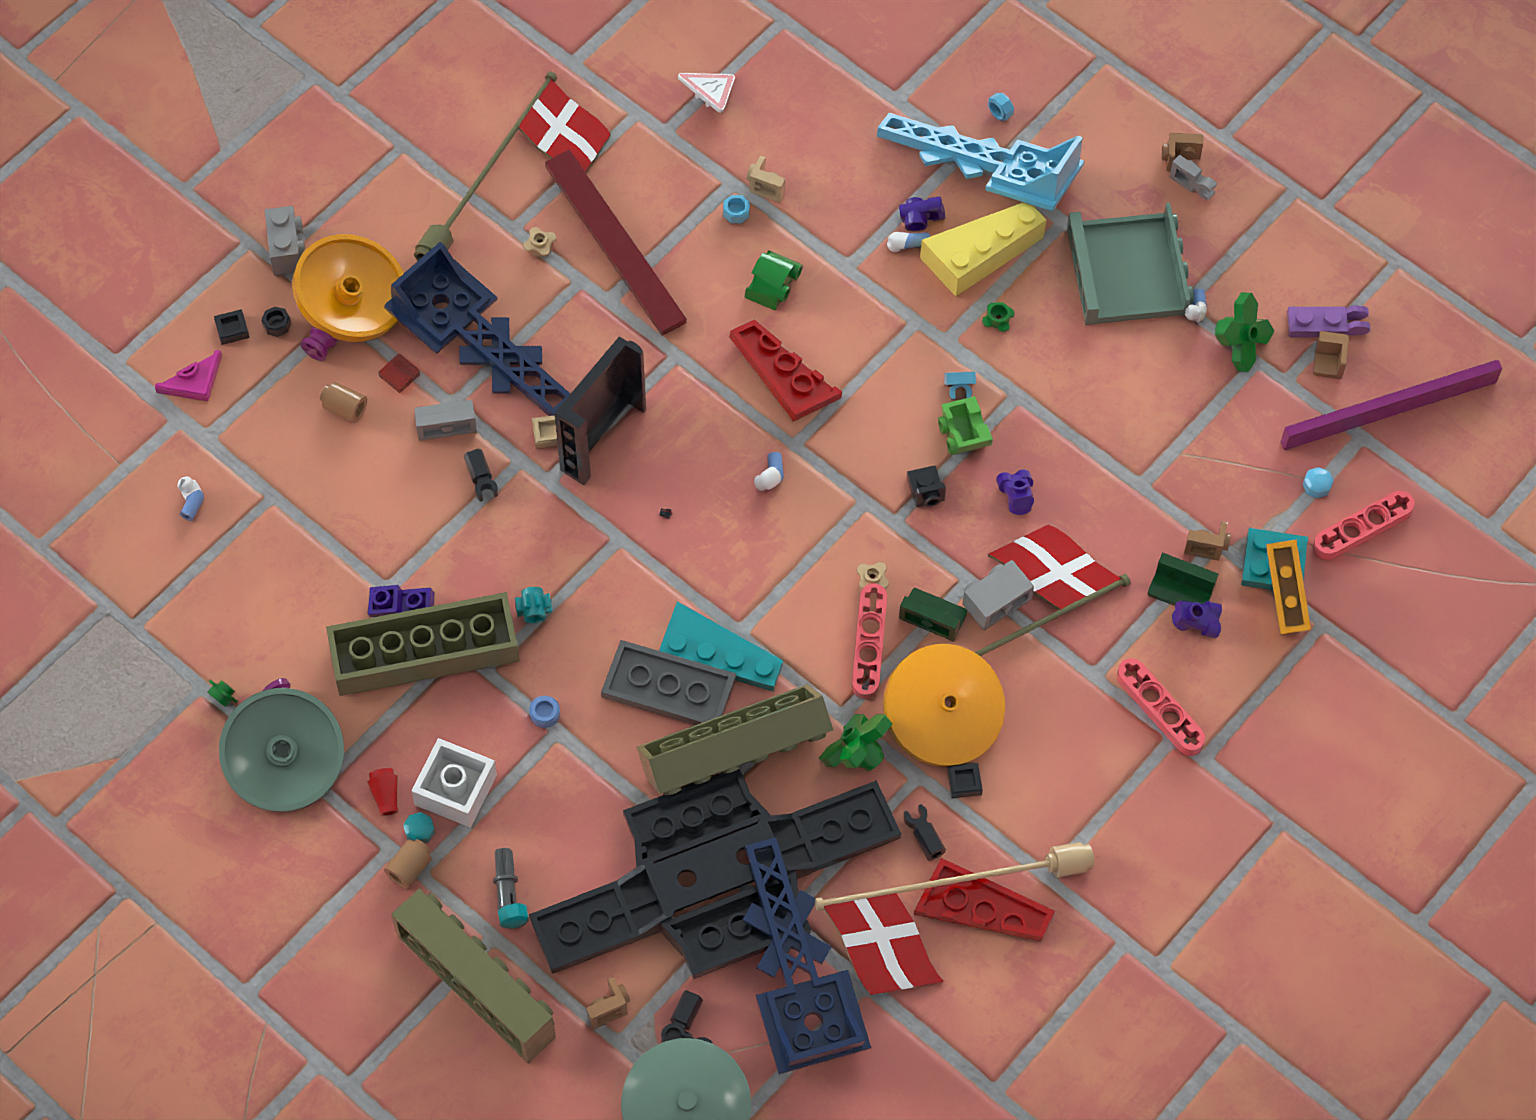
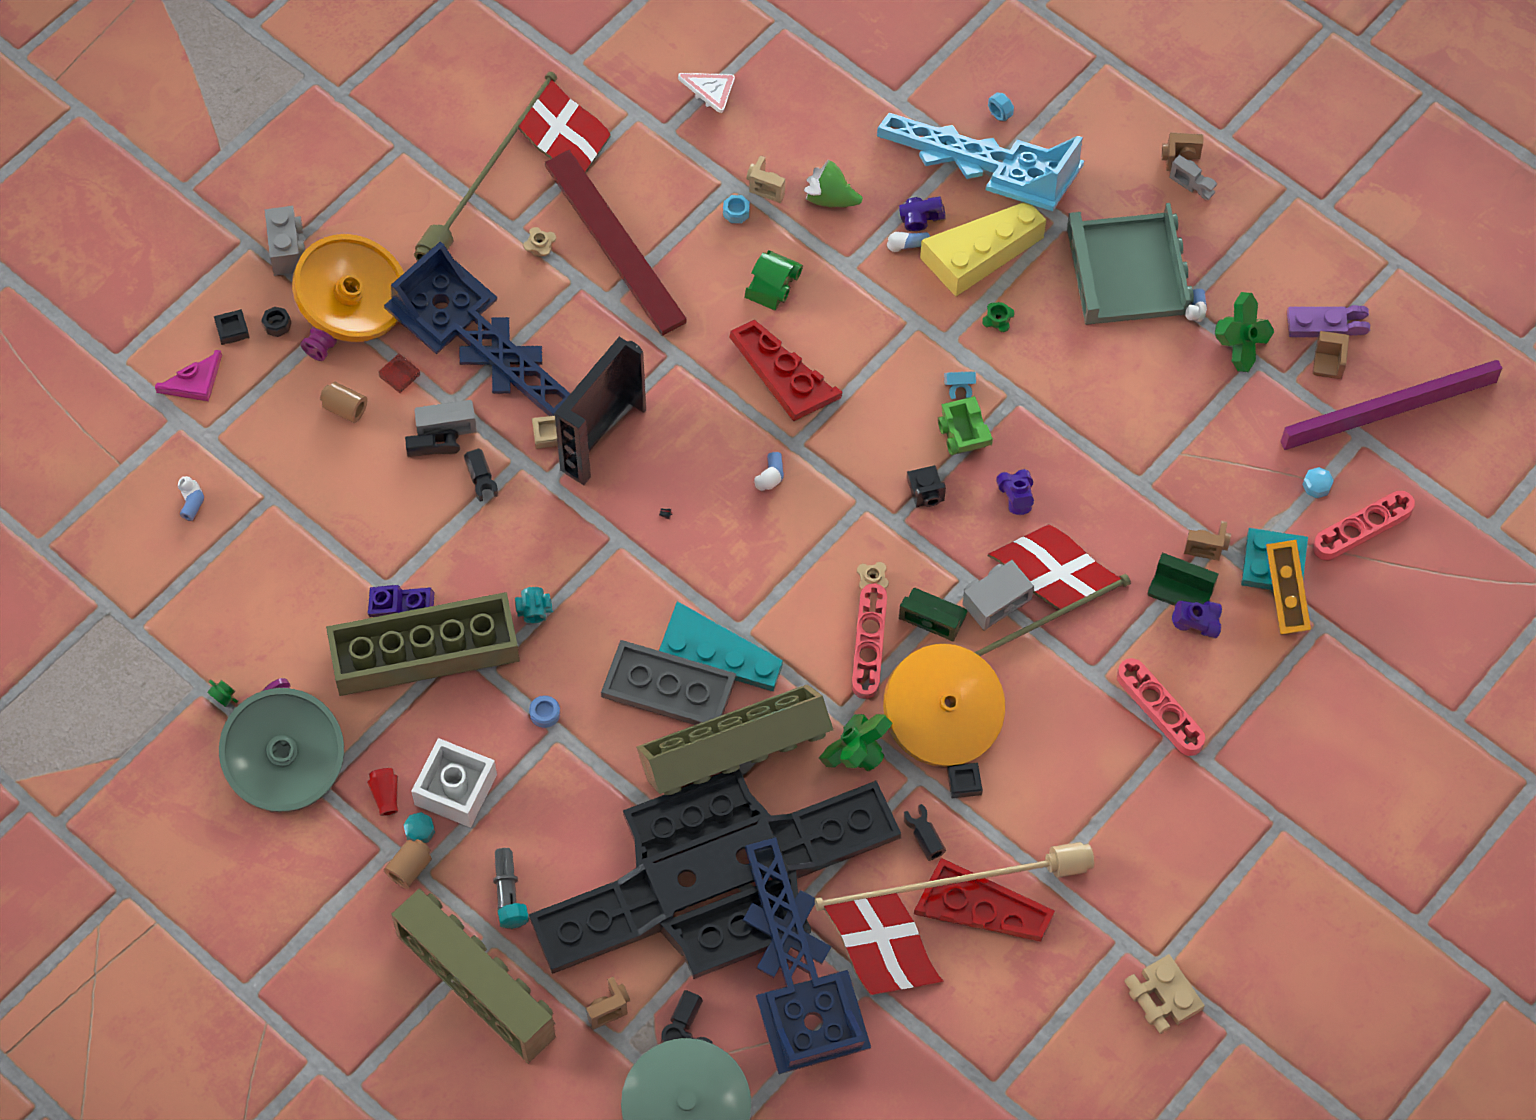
none -> black bar [405,429,460,457]
none -> bright green hat [804,160,863,207]
none -> tan plate [1124,954,1205,1034]

